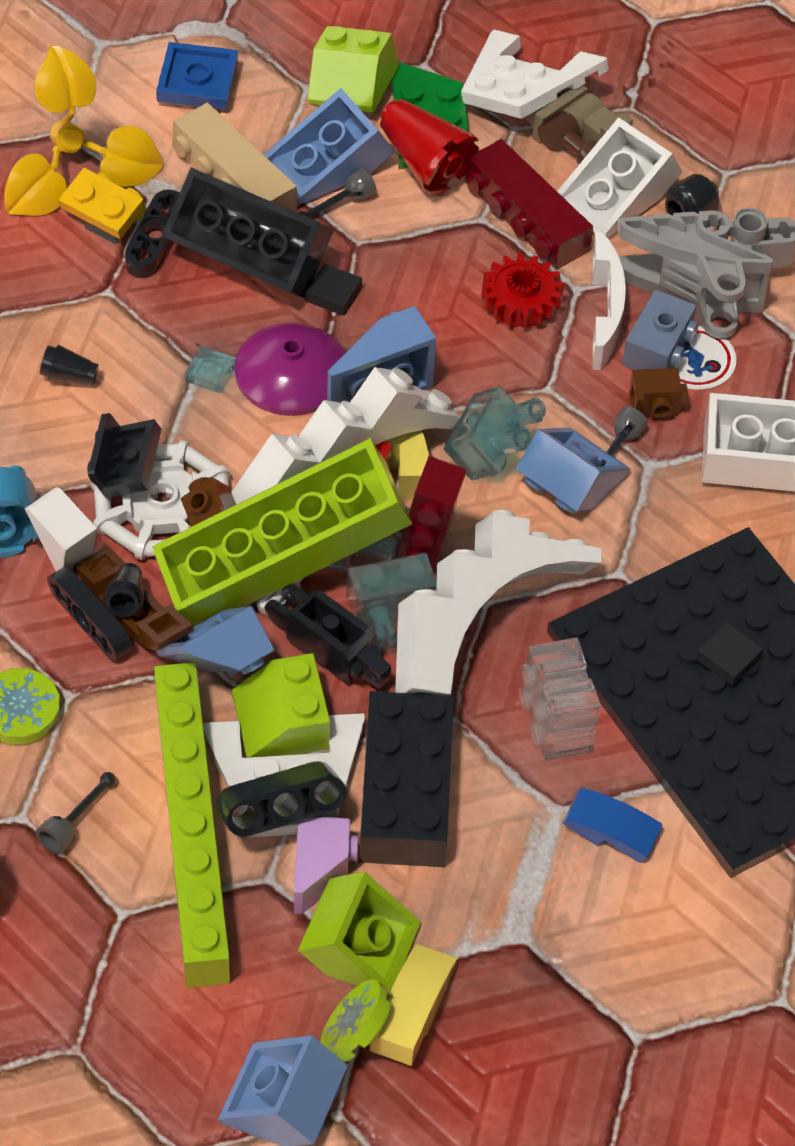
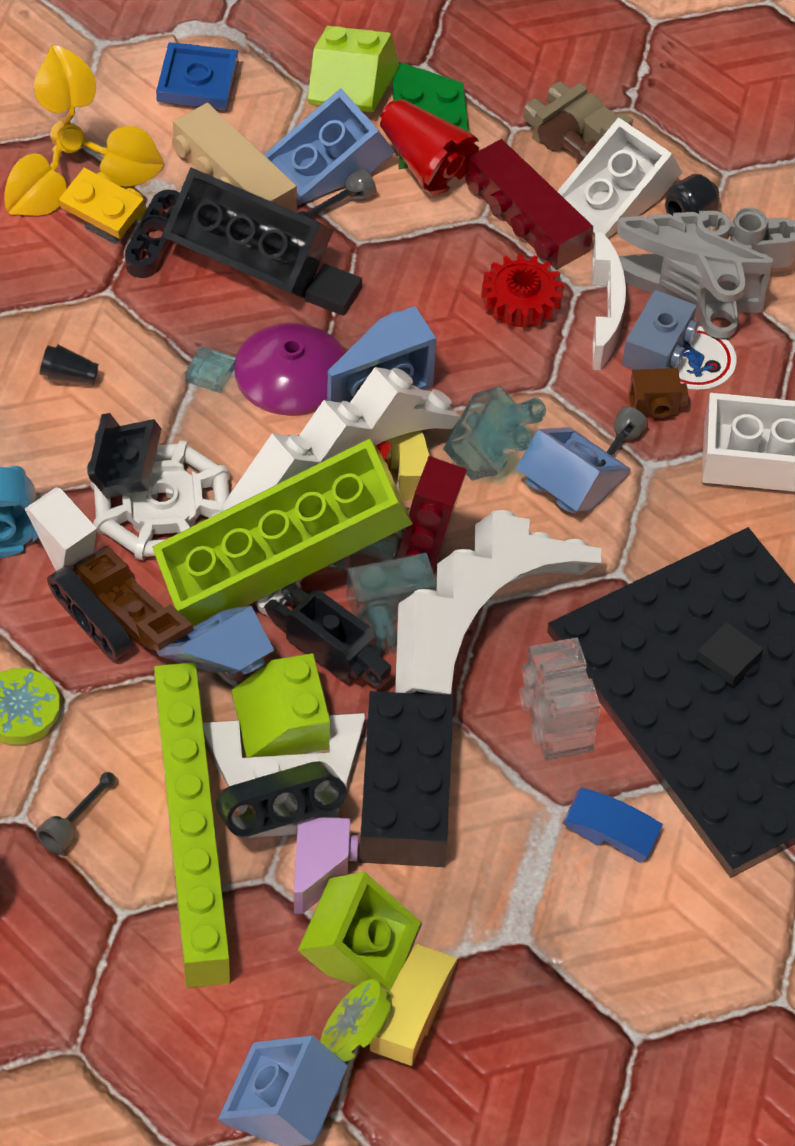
black cone [103,563,144,617] -> none
reddish brown brick [180,477,236,528] -> none
white wing [461,30,609,119] -> none

